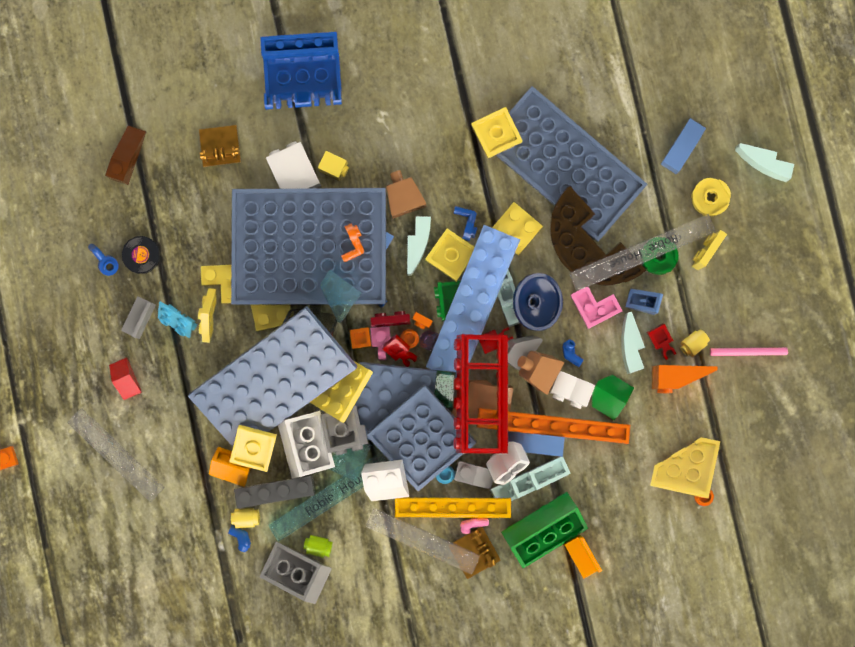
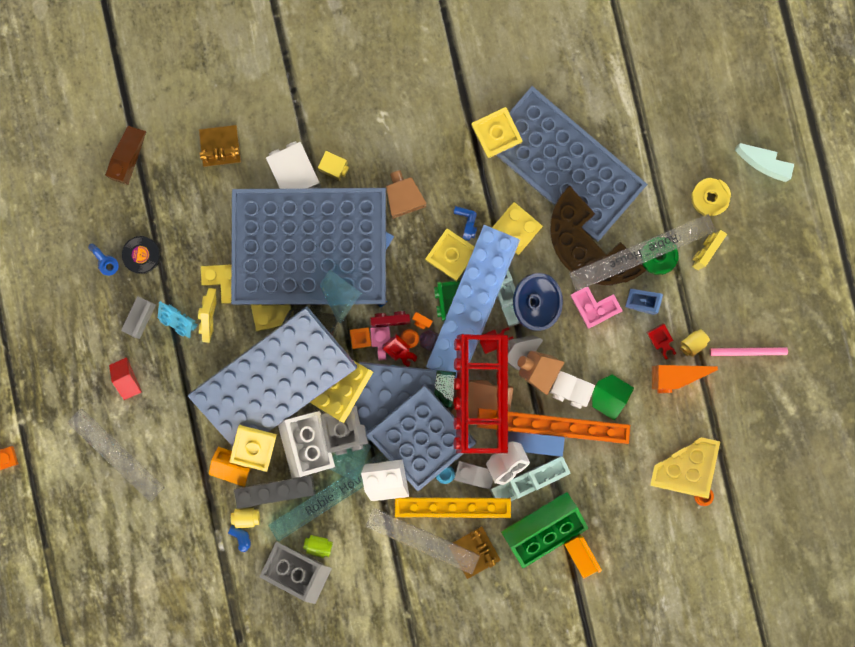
blue slope [260,32,342,110] -> none
orange plate [341,223,364,263] -> none
light aqua slope [407,216,431,276] -> none
bright pink arm [460,518,489,534] -> none
blue arm [562,340,584,367] -> none
light aqua slope [621,311,645,374] -> none
medium blue slope [661,118,706,174] -> none

